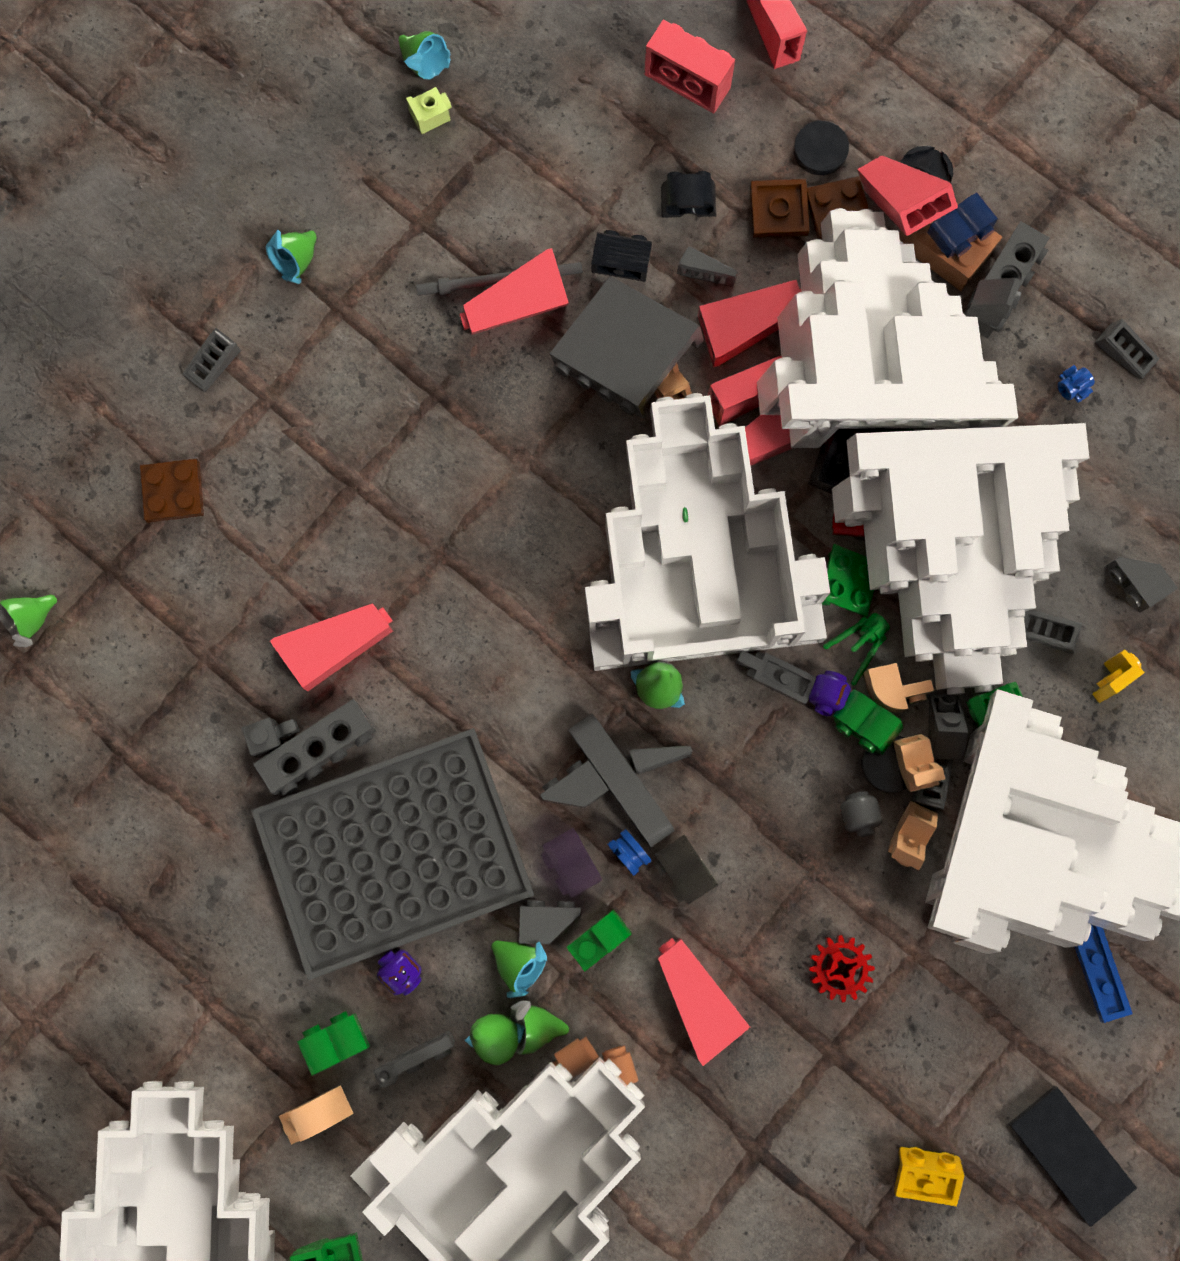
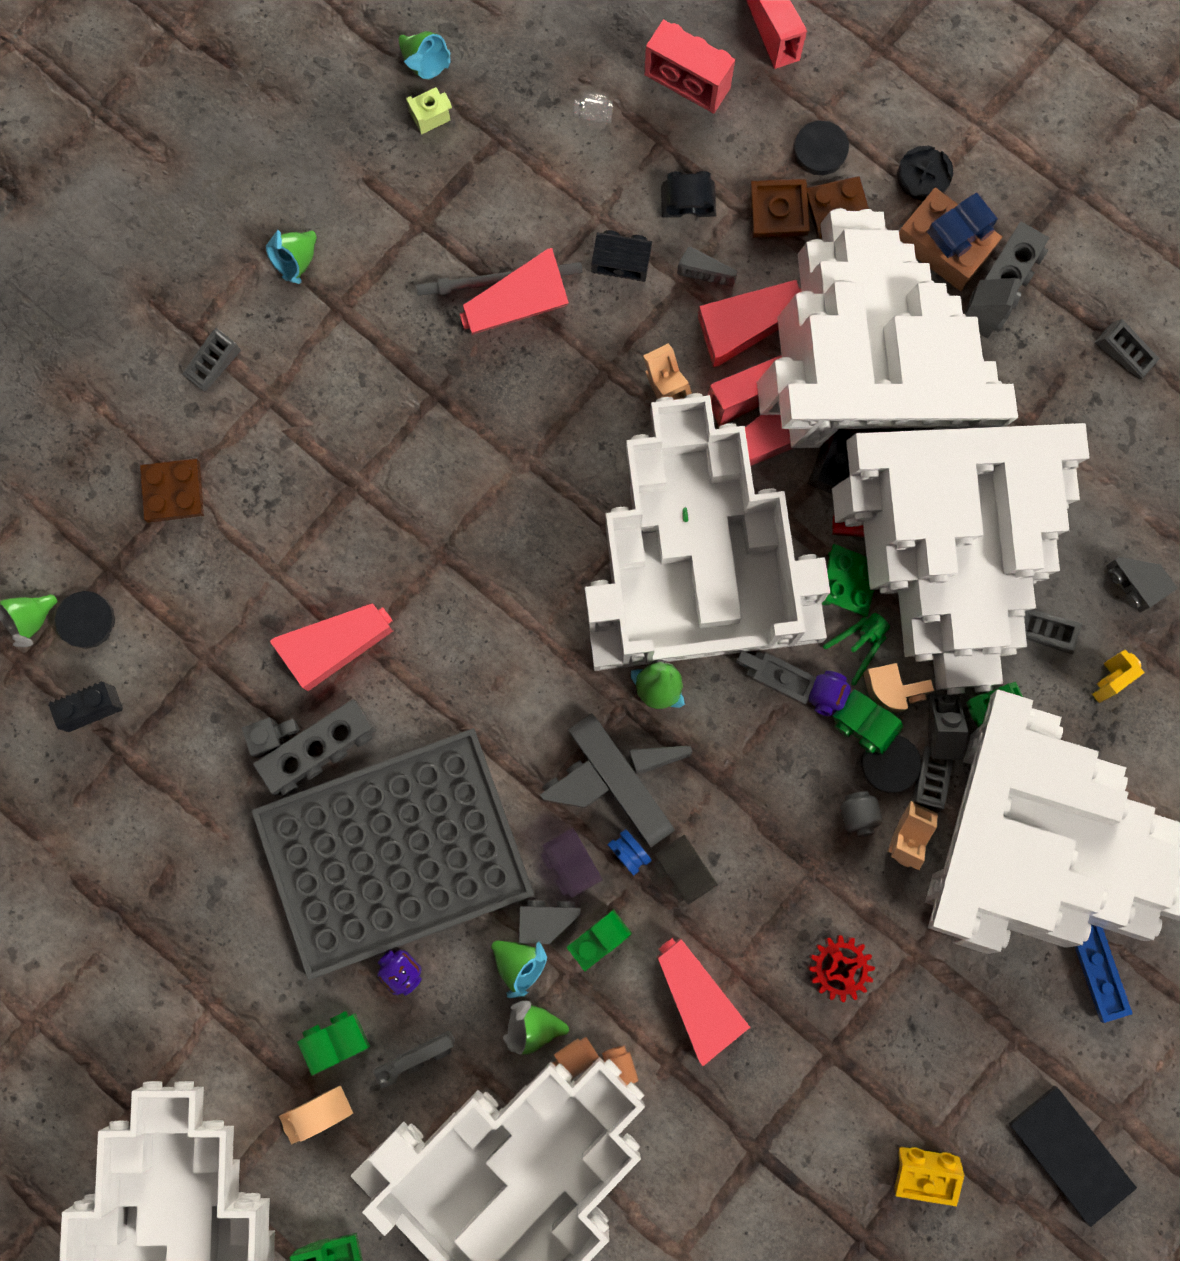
bright green hat [464,1014,525,1065] -> none
dark grey panel [550,276,704,419] -> none
coral slope [857,155,958,236] -> none
light nougat brick [893,734,945,792] -> none
blue gear [1057,365,1095,403] -> none
none -> black brick [48,681,123,733]
none -> black tile [55,591,115,649]
none -> clear head [573,91,613,130]

